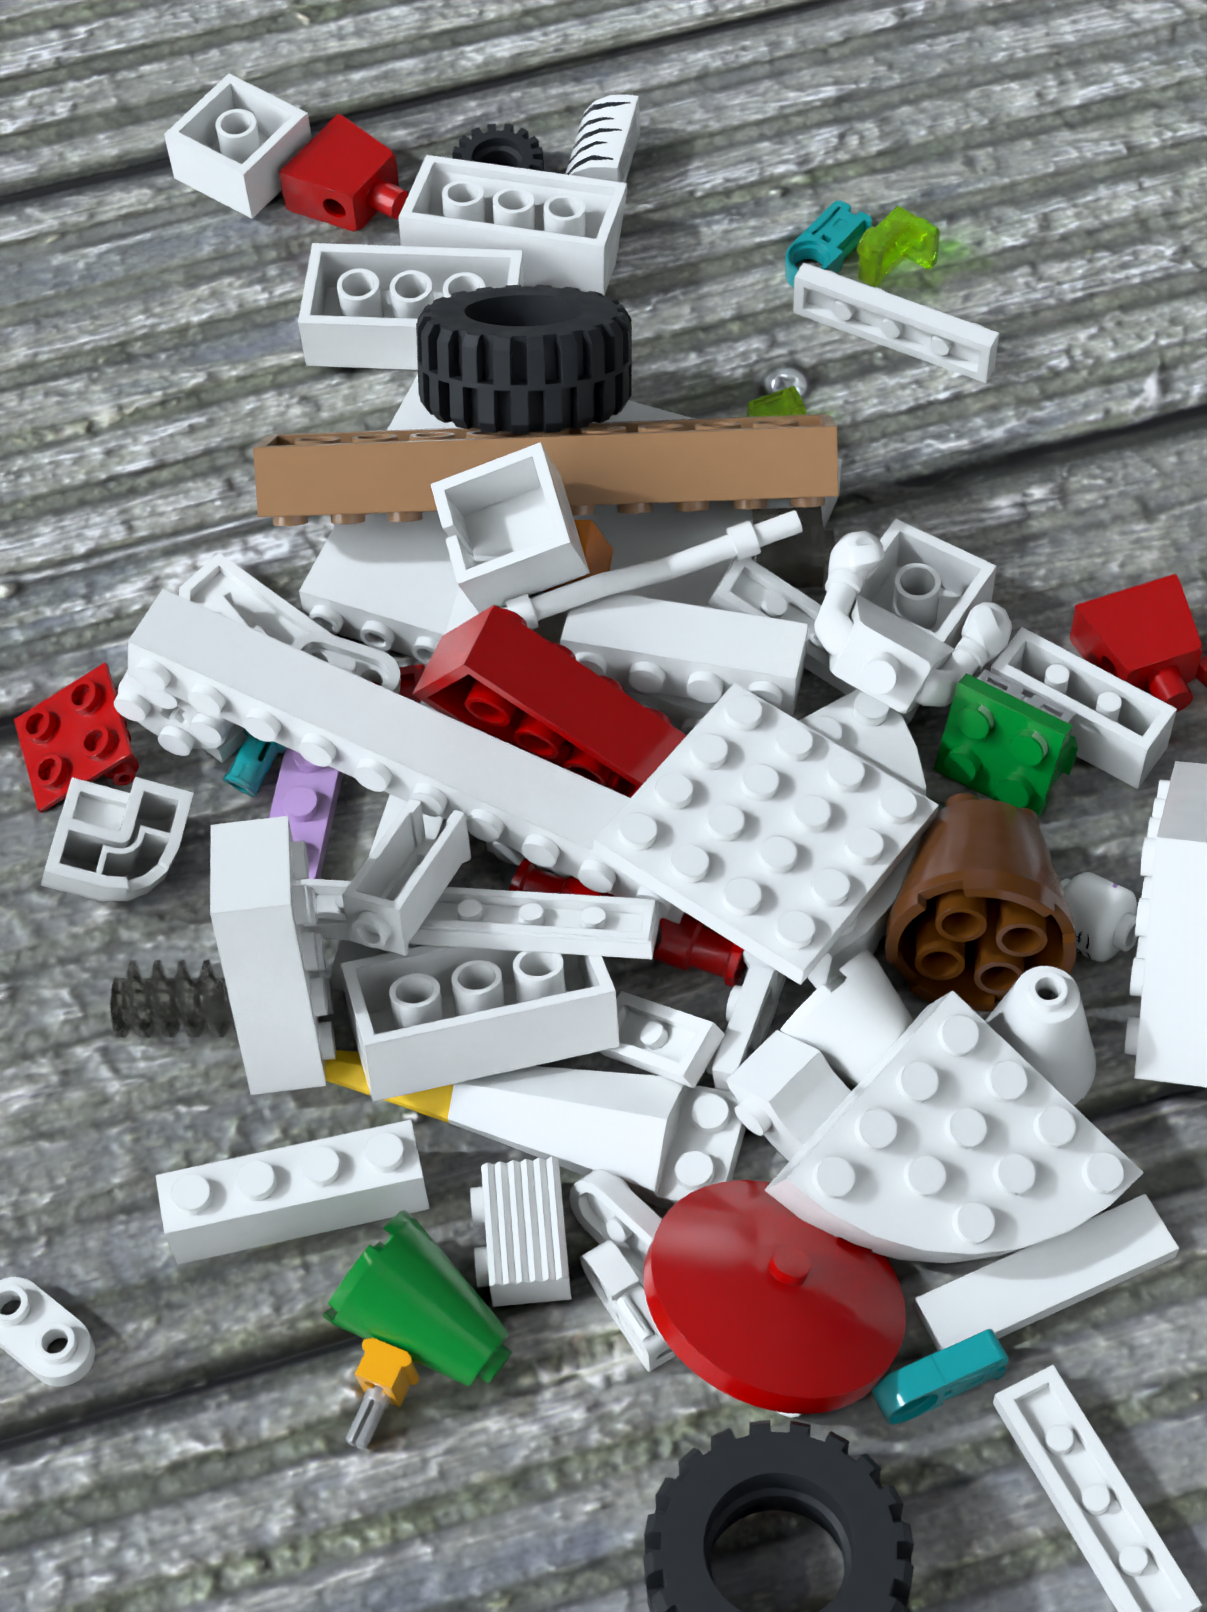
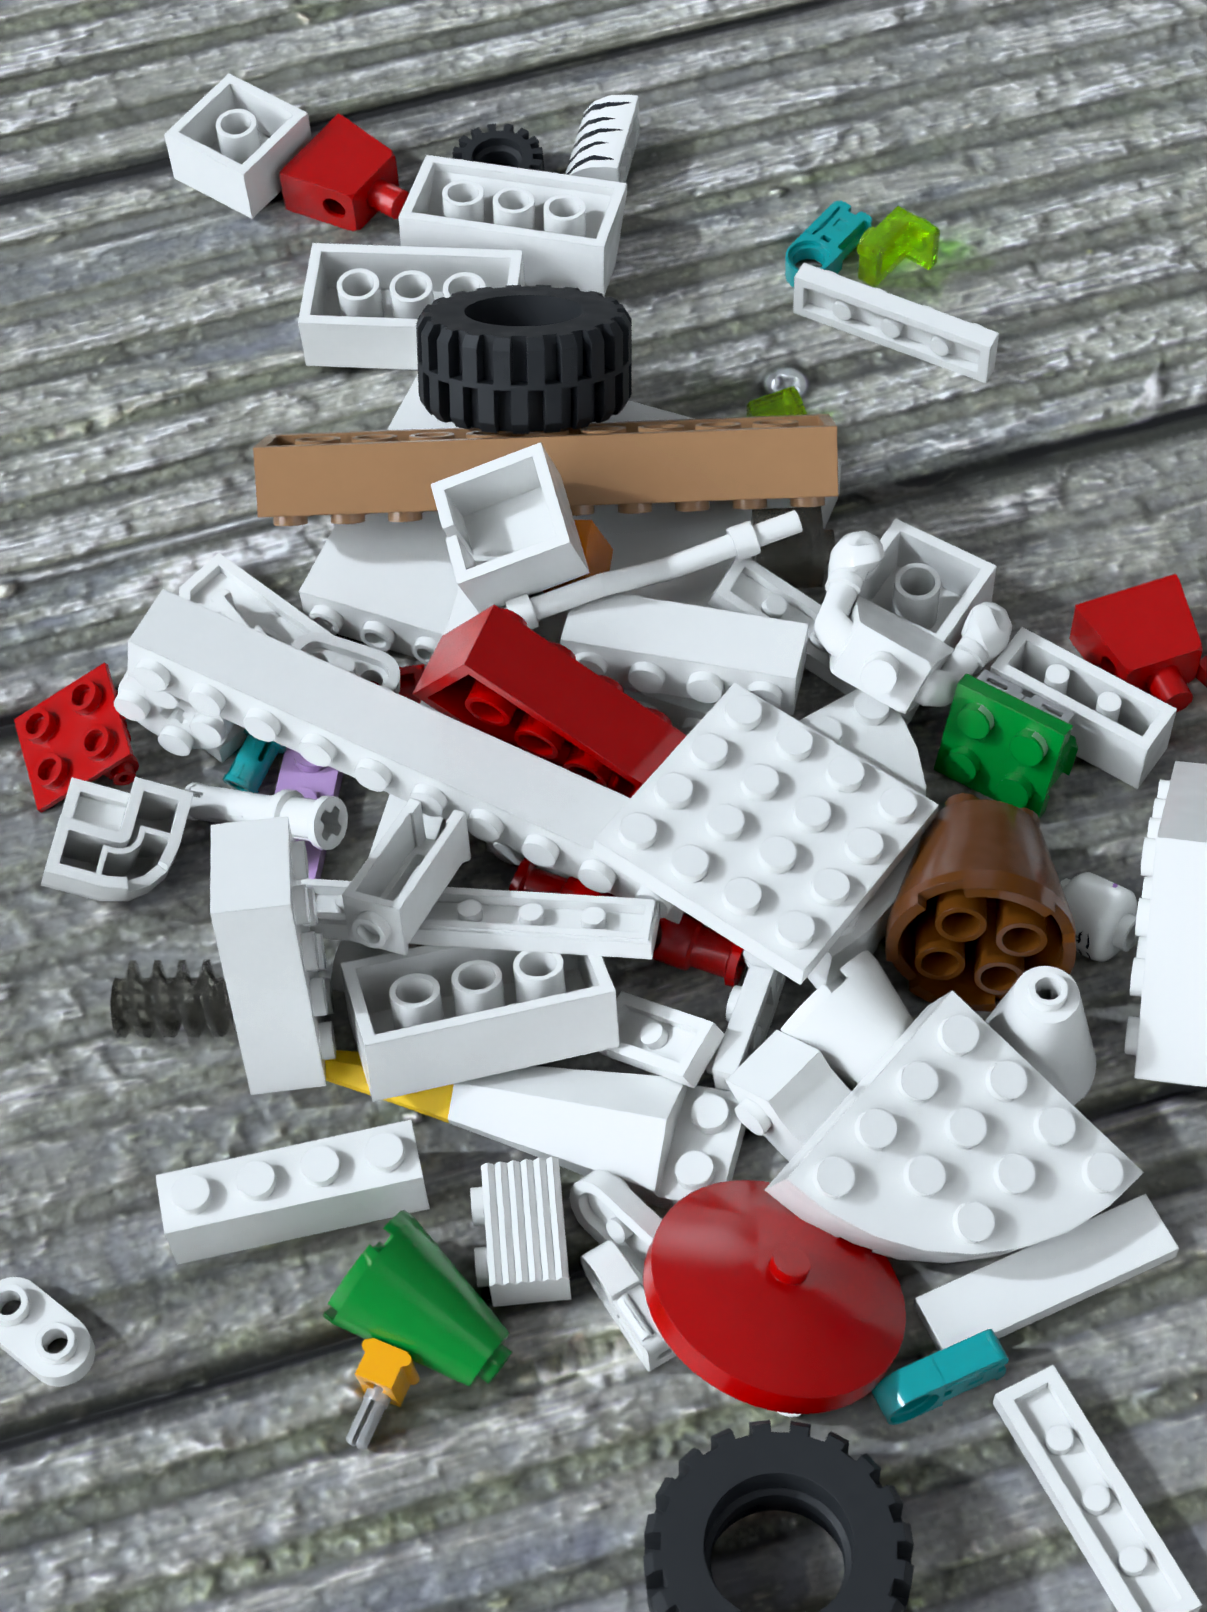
none -> white pin [185,782,348,850]

